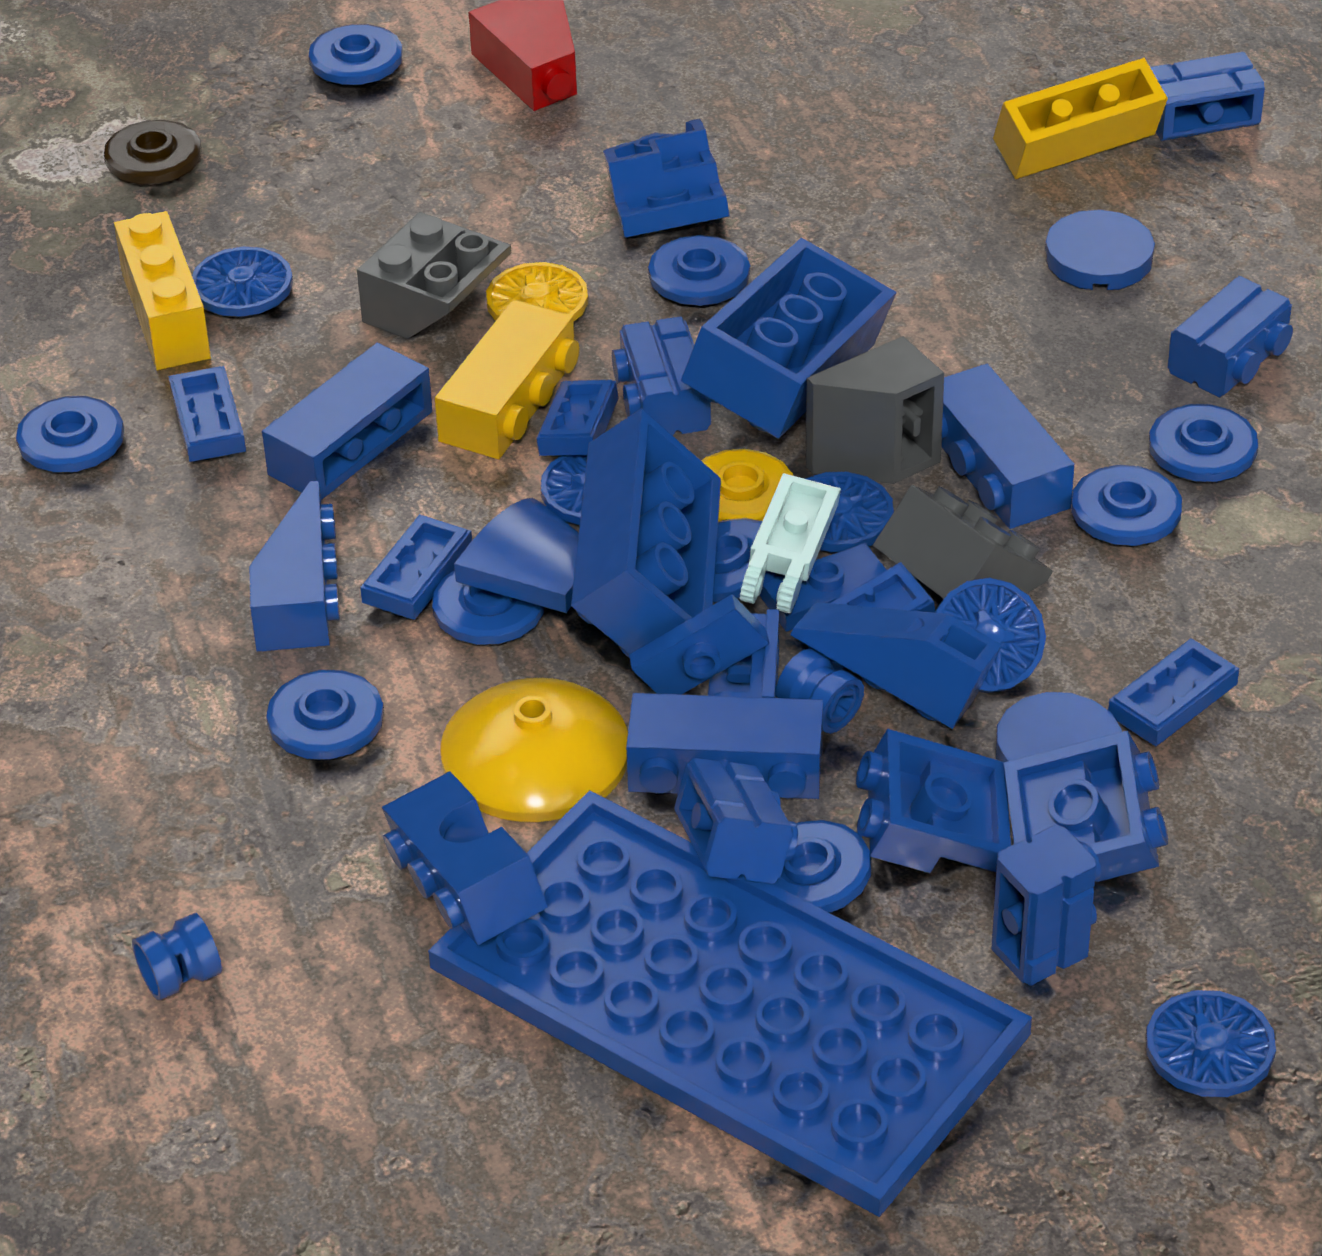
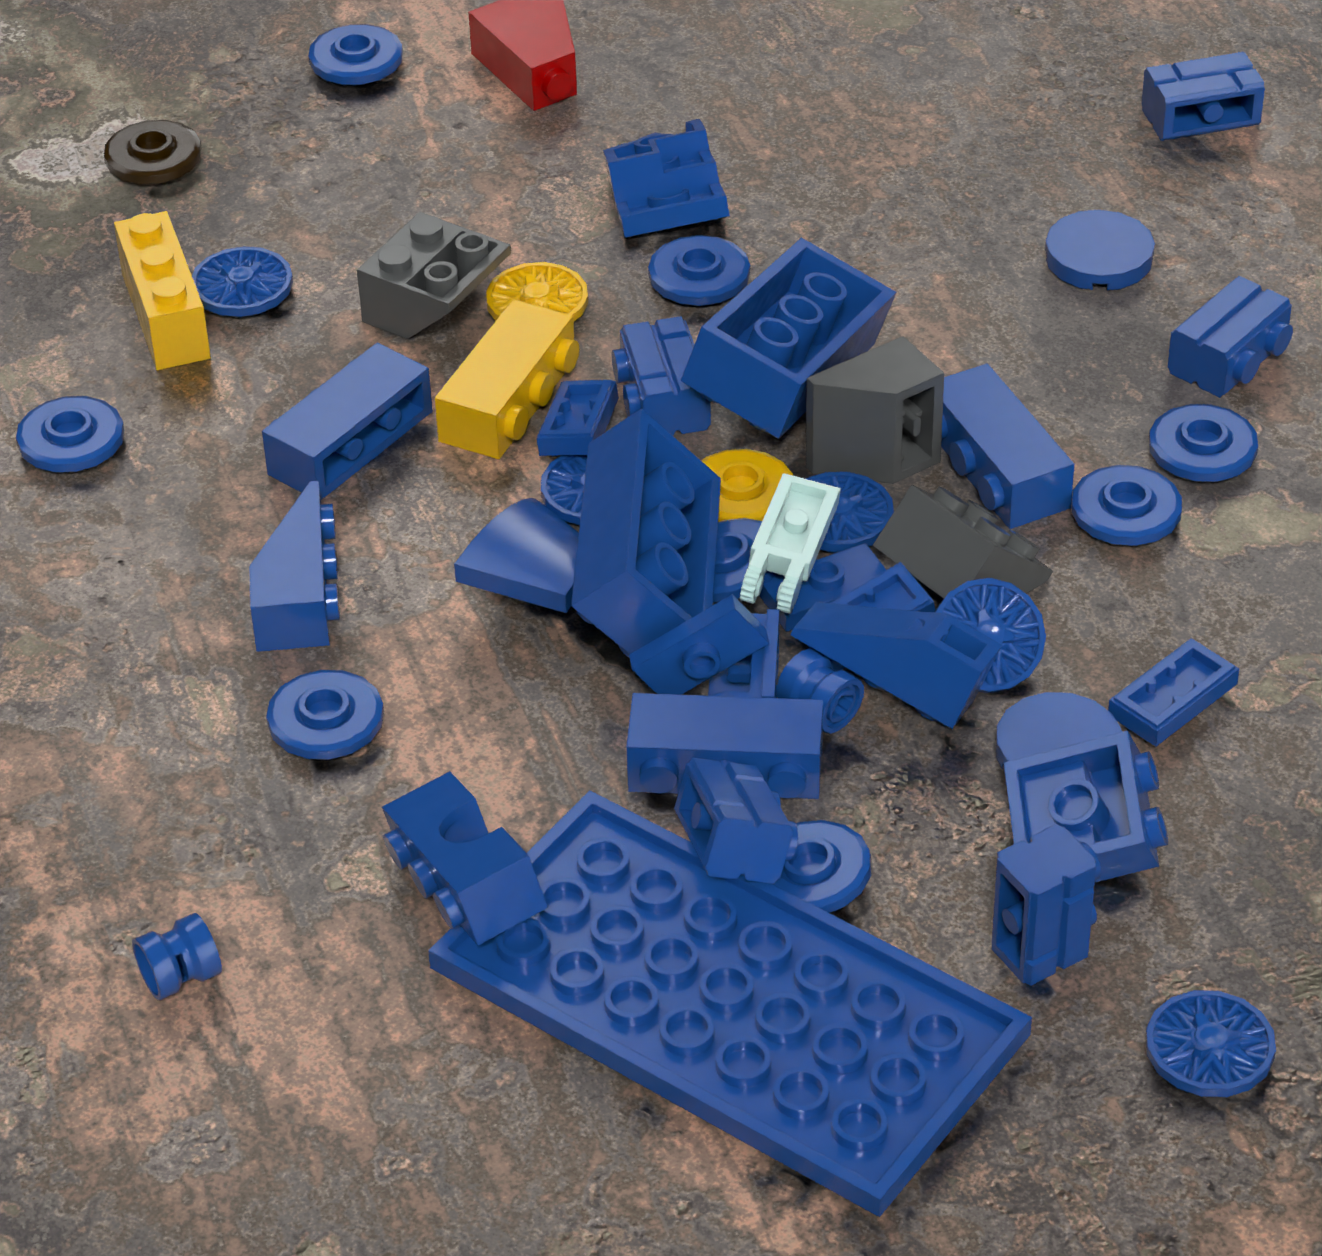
blue plate [168,366,246,462] -> none
blue plate [360,514,472,620] -> none
blue wheel [432,570,544,645] -> none
yellow dish [440,678,628,822] -> none
blue plate [856,729,1011,873] -> none
yellow brick [993,57,1168,180] -> none

